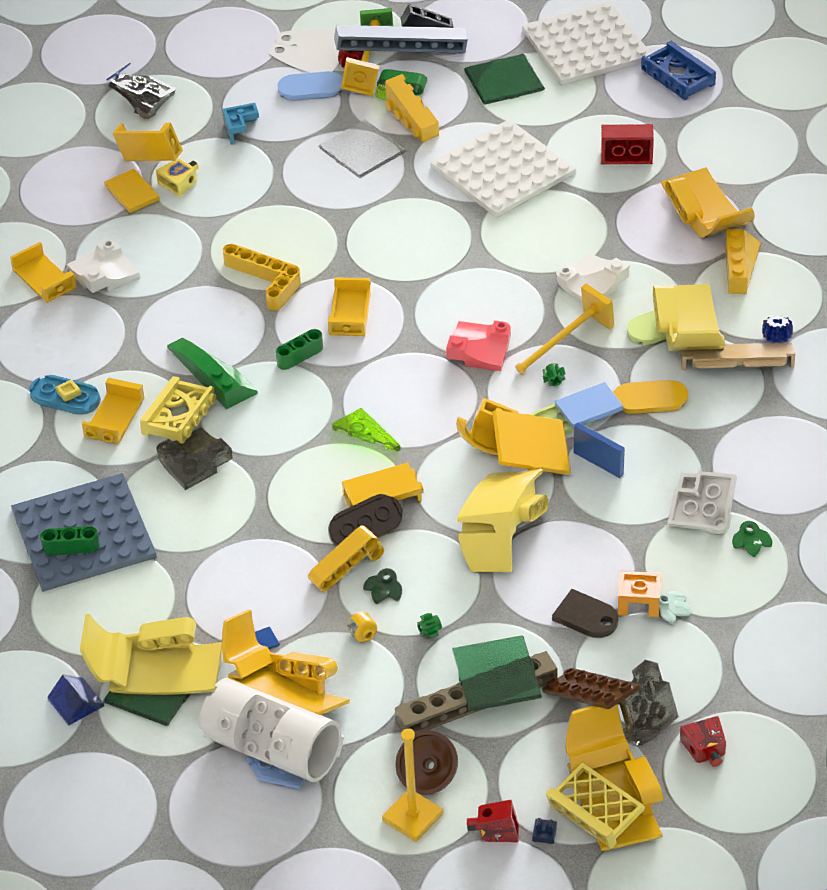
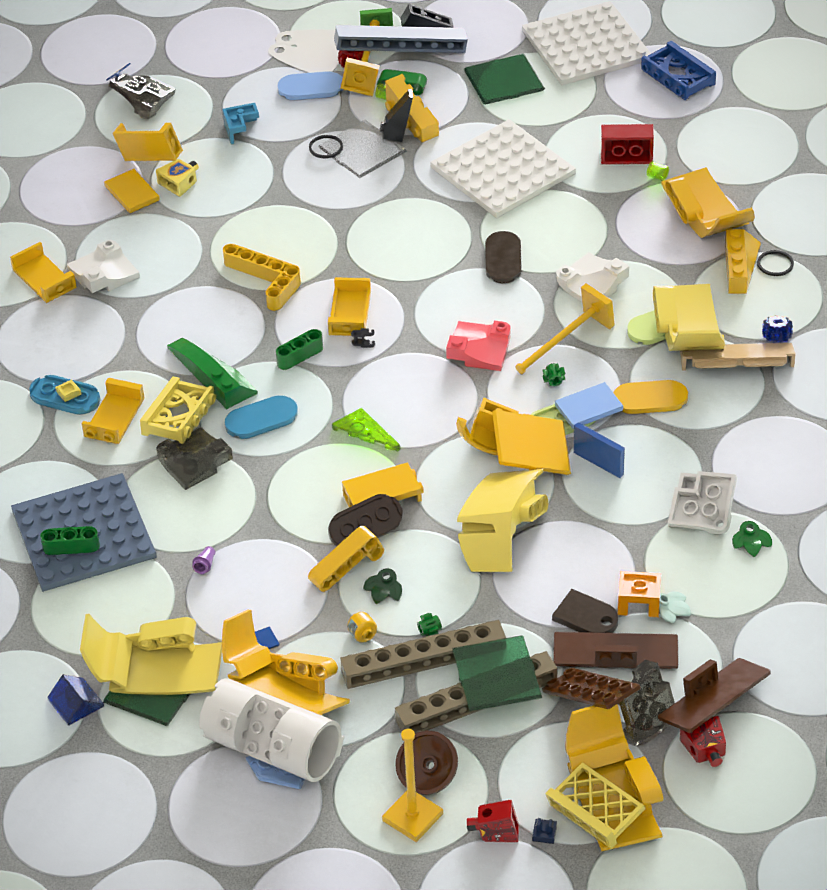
none -> medium lavender cone [192,546,215,574]
none -> dark azure tile [225,396,298,439]
none -> black piece [309,135,343,159]
none -> dark tan brick [340,620,506,689]
none -> black piece [351,328,375,348]
none -> black slope [379,89,413,142]
none -> dark brown tile [485,231,522,283]
none -> reddish brown bracket [554,632,678,669]
none -> clear neon green beam [647,161,669,181]
none -> reddish brown bracket [658,658,771,733]
none -> black piece [757,250,794,276]

